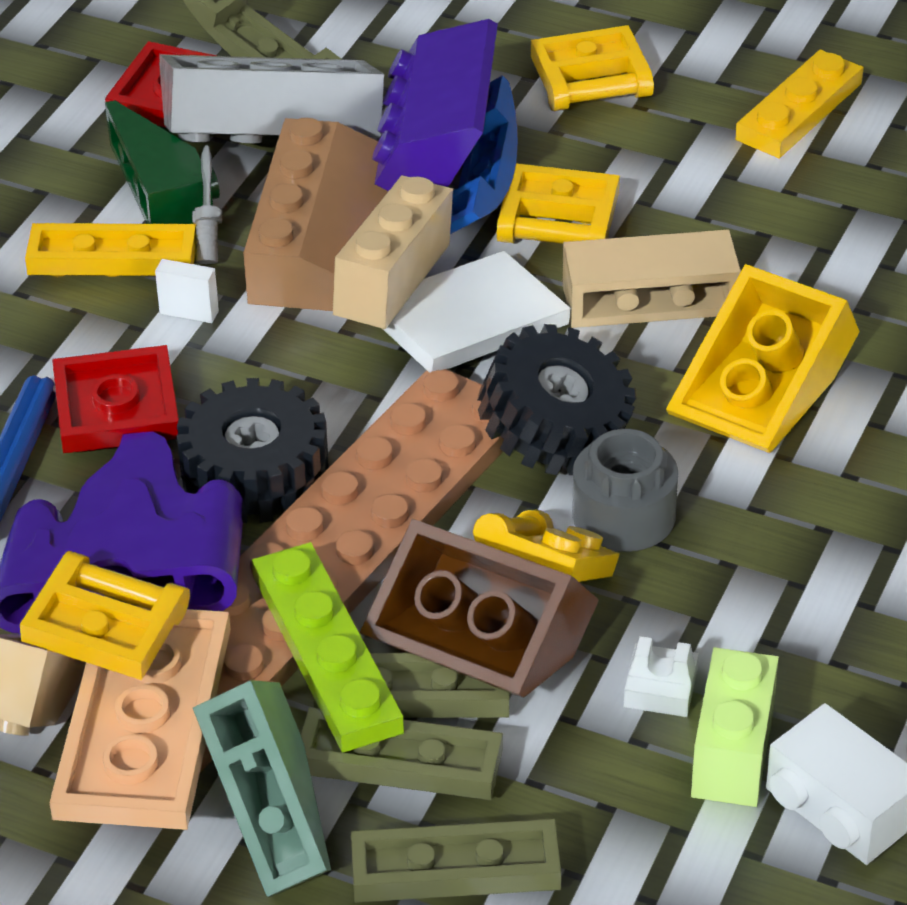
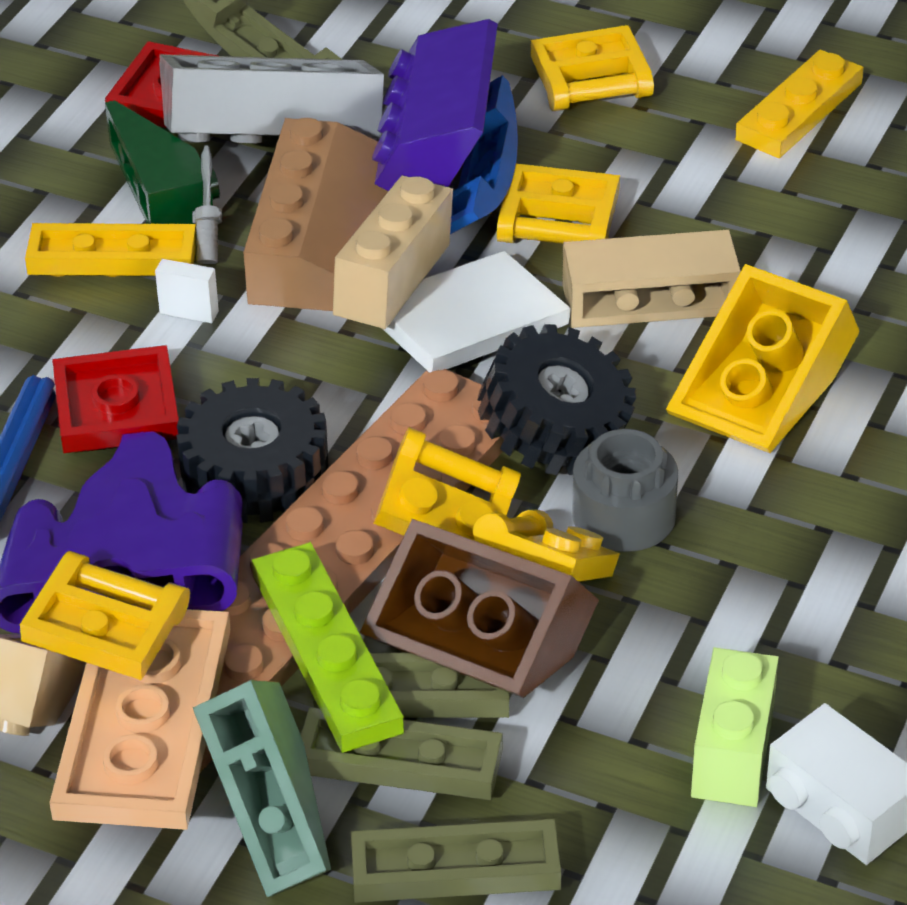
white tile [624,636,699,717] -> none
none -> yellow plate [373,427,521,541]

